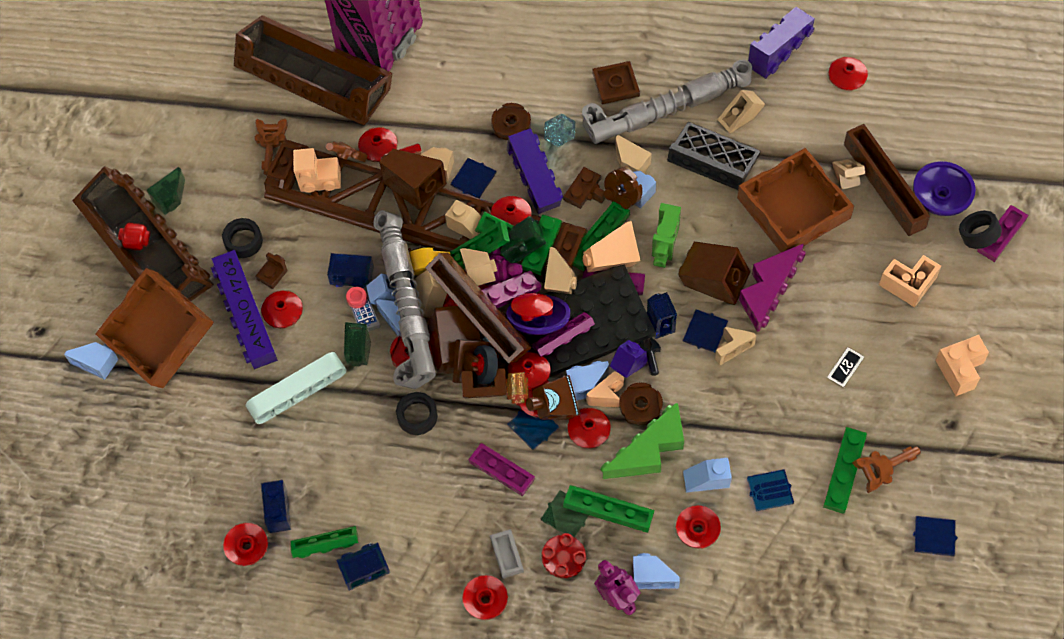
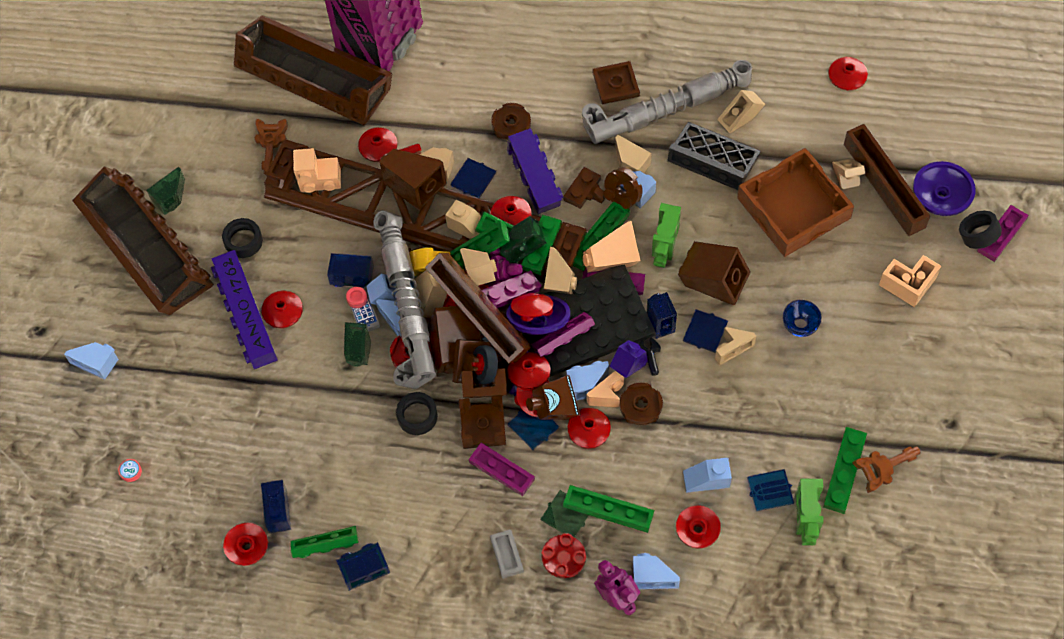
dark orange tile [95,268,214,388] -> none
red head [118,222,150,251] -> none
light aqua beam [246,352,347,424] -> none
reddish brown bracket [255,252,288,289] -> none
dark orange piece [326,141,368,162] -> none
red dish [462,575,508,620] -> none
clear yellow brick [506,372,529,404] -> none
clear light blue brick [544,113,576,147] -> none
bright green slope [600,403,684,479] -> none
magenta slope [739,244,806,332] -> none
dark purple wedge [748,7,815,79] -> none
sticker [827,348,864,387] -> none
clear blue piece [913,516,958,556] -> none
light nougat brick [936,335,989,396] -> none
none -> tile [118,459,142,482]
none -> reddish brown panel [459,395,506,449]
none -> clear blue piece [783,300,822,337]
none -> bright green hips [796,479,824,546]

